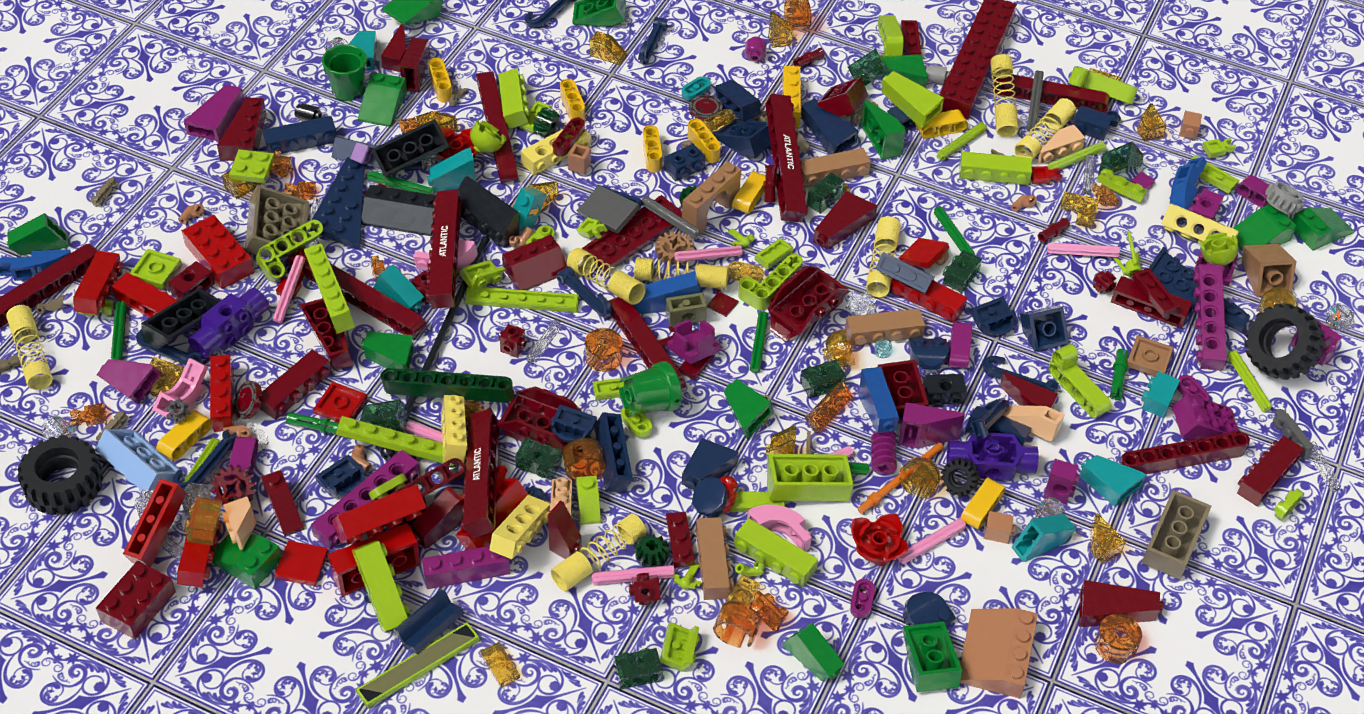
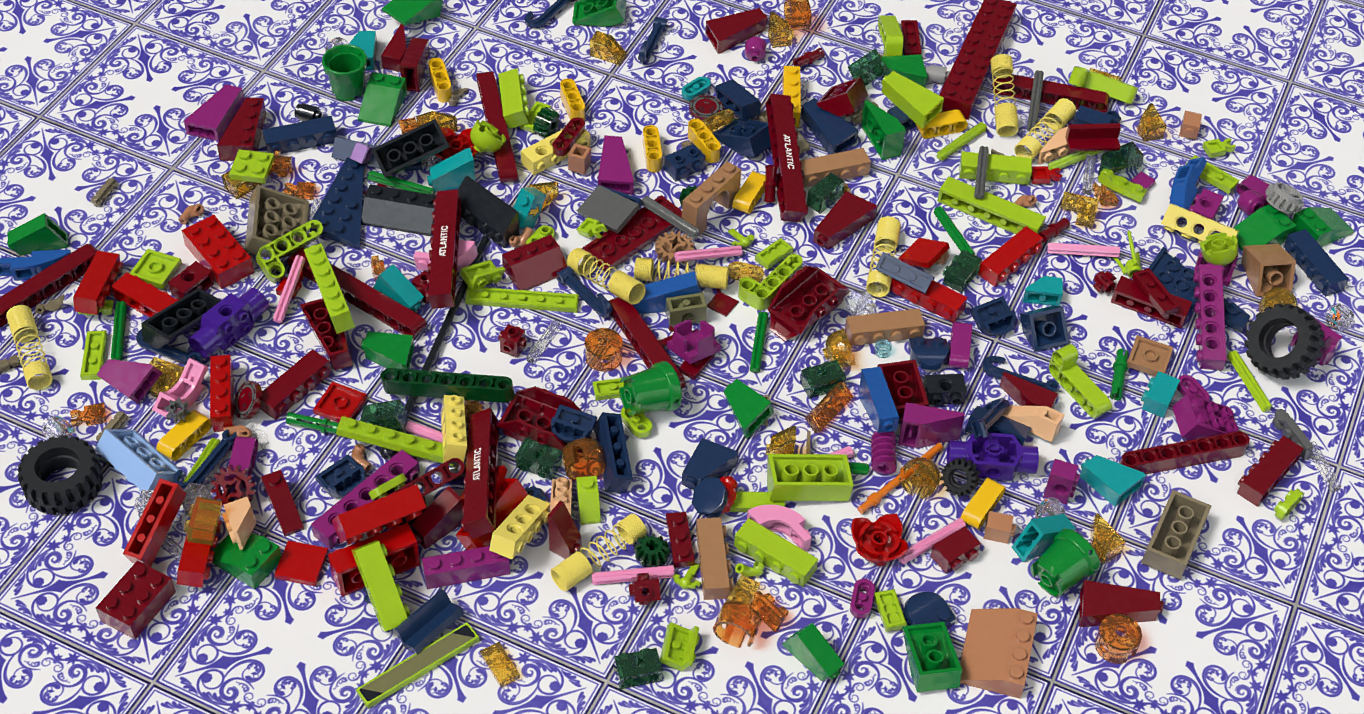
none -> lime tile [80,331,108,380]
none -> magenta slope [598,135,634,195]
none -> dark red slope [705,8,768,54]
none -> lime plate [874,589,907,632]
none -> dark red brick [930,526,981,574]
none -> lime brick [937,176,1046,234]
none -> dark grey axle [974,146,989,200]
none -> red brick [978,226,1043,287]
none -> teal slope [1022,276,1063,306]
none -> green piece [1030,528,1101,597]
none -> dark red panel [1065,123,1121,151]
none -> magenta head [1238,190,1265,216]
none -> dark blue brick [1283,229,1349,297]

